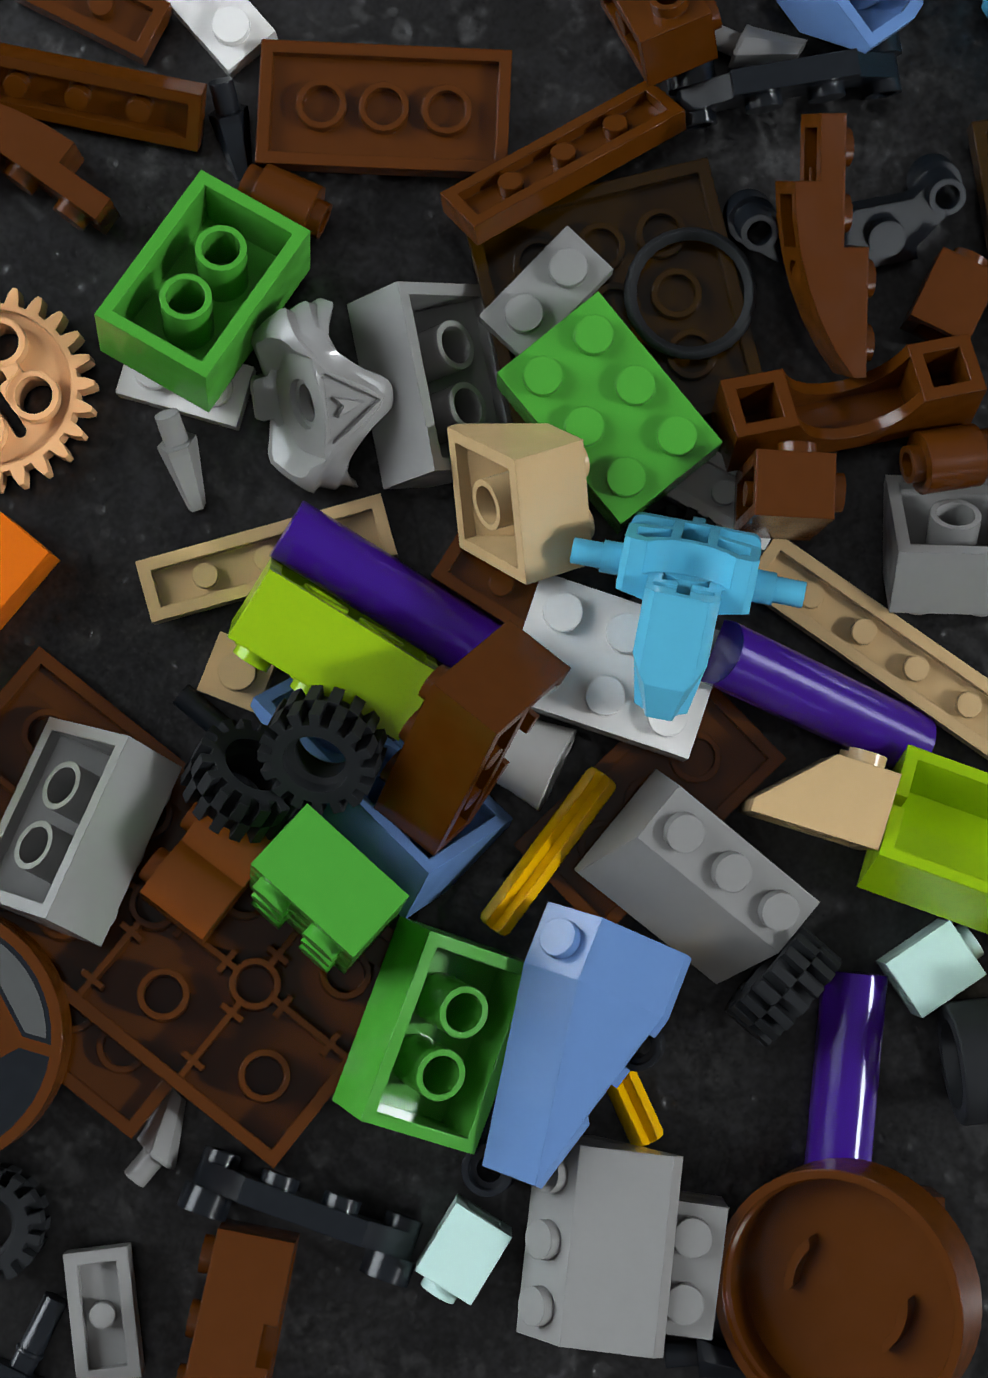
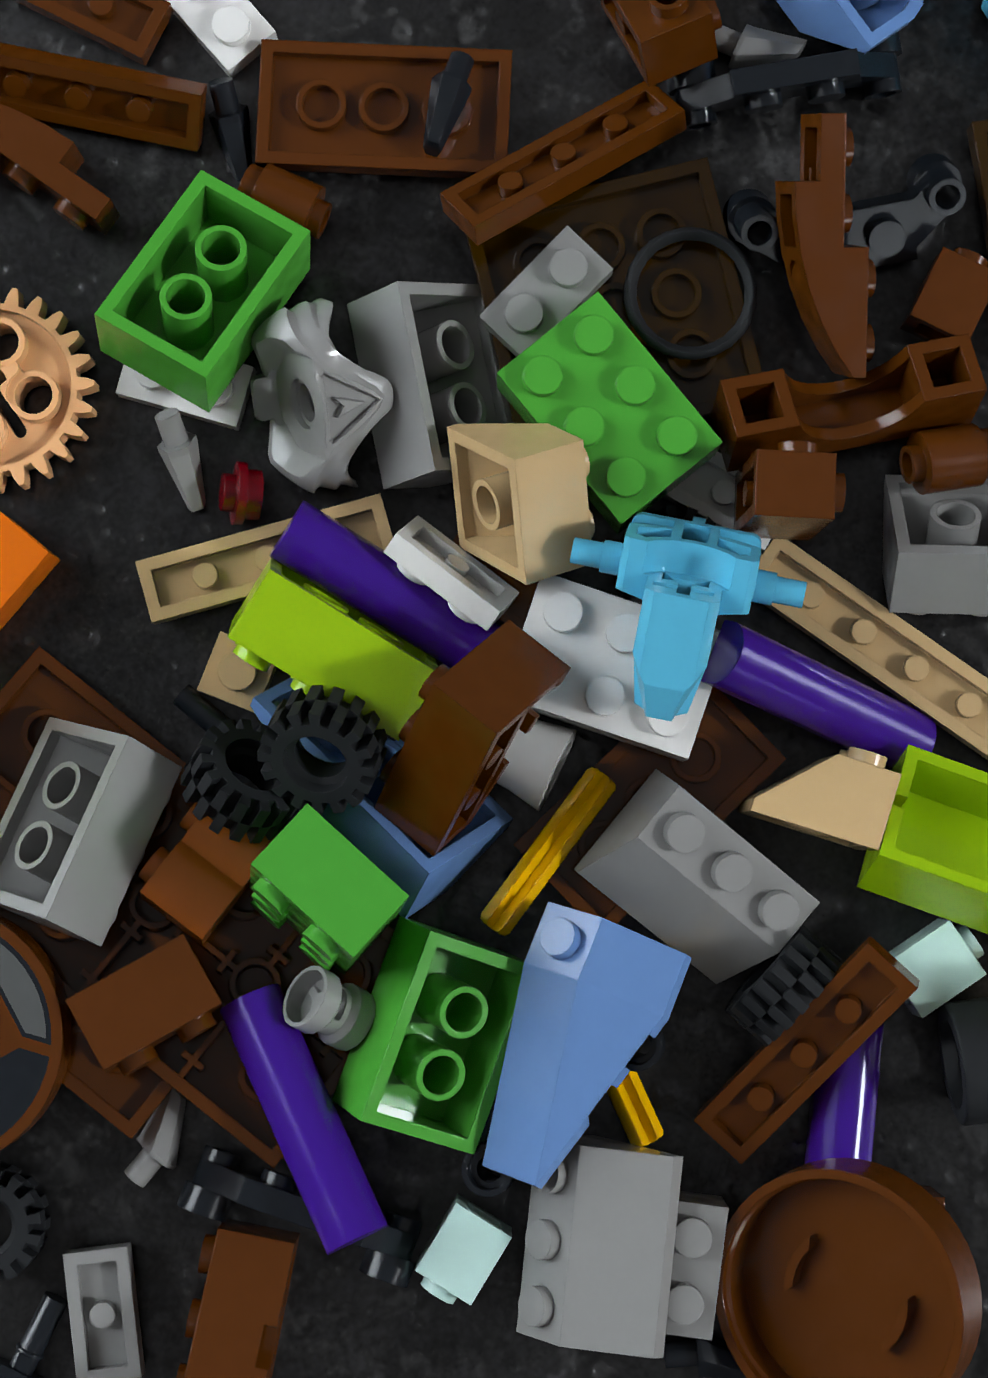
none -> reddish brown brick [65,934,222,1077]
none -> dark red plate [219,461,264,525]
none -> dark purple brick [220,984,388,1255]
none -> light grey wheel [283,966,375,1051]
none -> white plate [384,515,520,631]
none -> black bar [423,51,474,157]
none -> reddish brown plate [693,936,920,1164]

